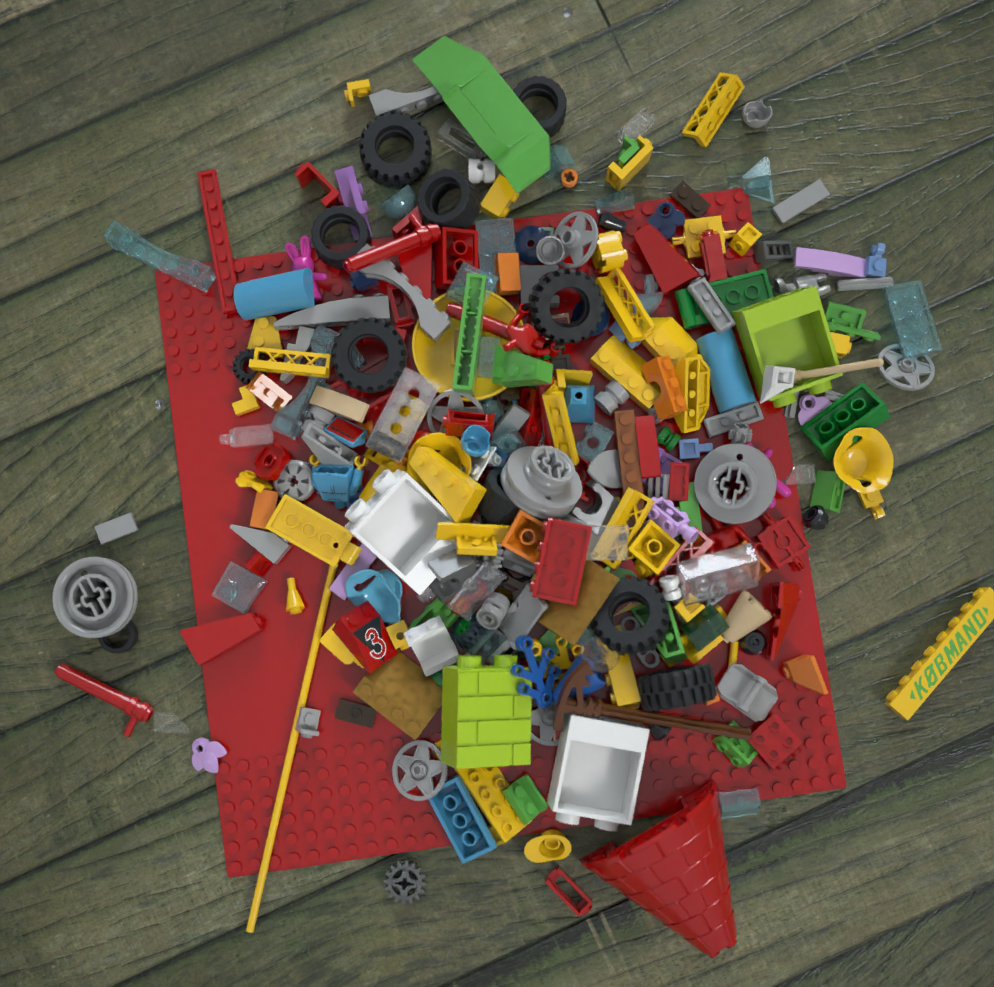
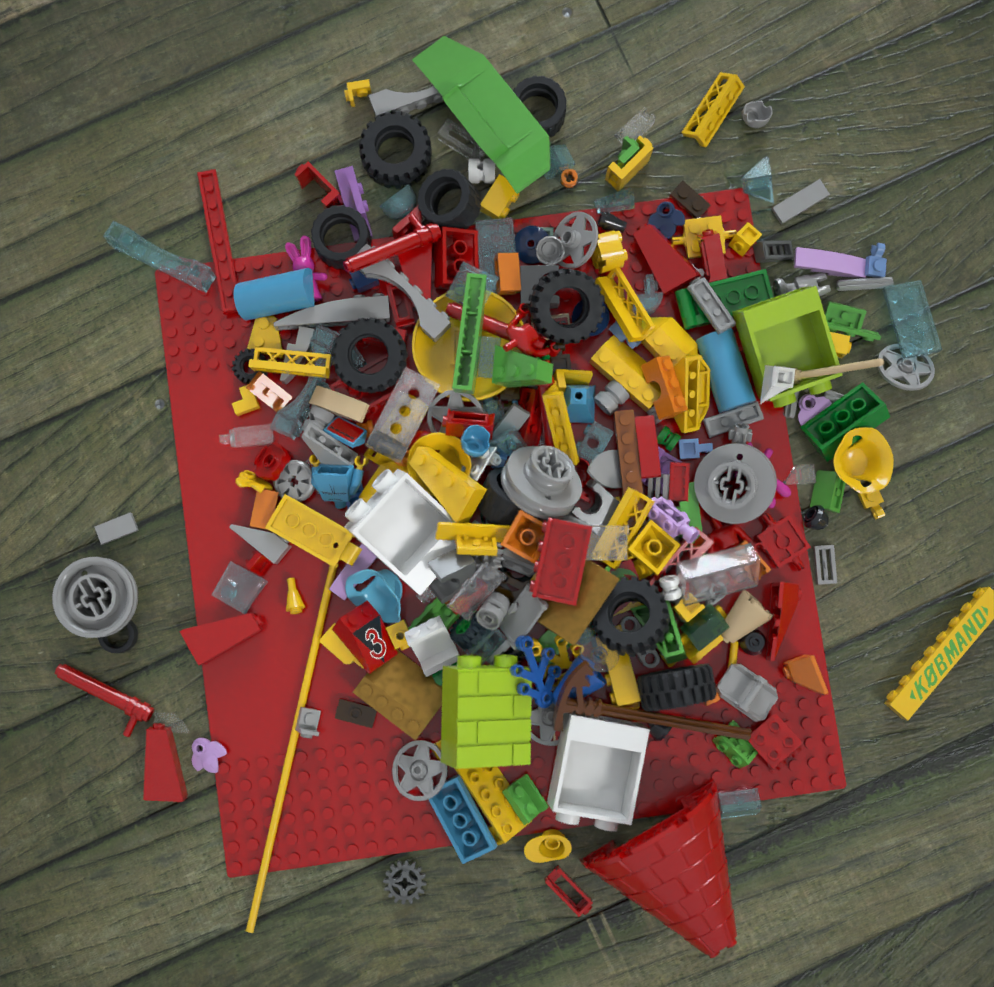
none -> red slope [143,723,188,802]
none -> light grey tile [813,545,837,585]

